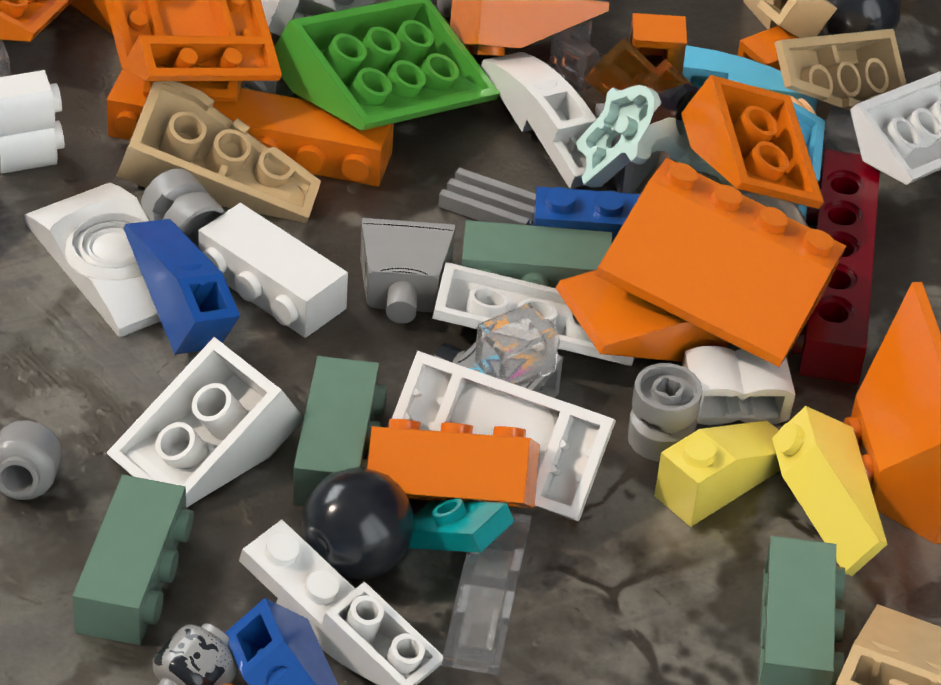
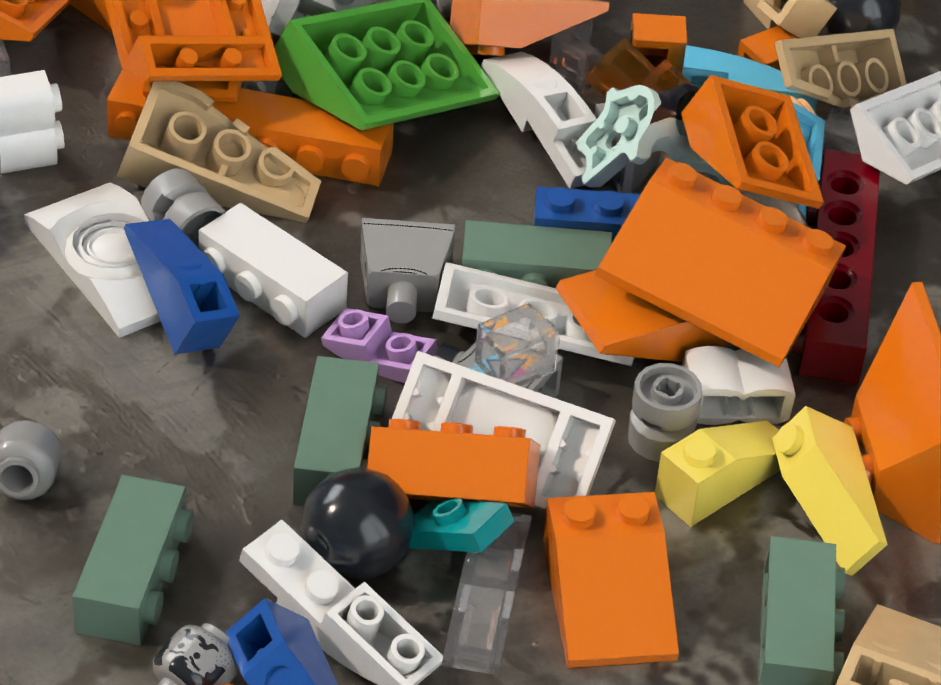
white slope [106,337,304,508] -> none
light grey tile [438,167,536,226] -> none
none -> lavender slope [321,308,438,383]
none -> orange slope [542,492,679,668]

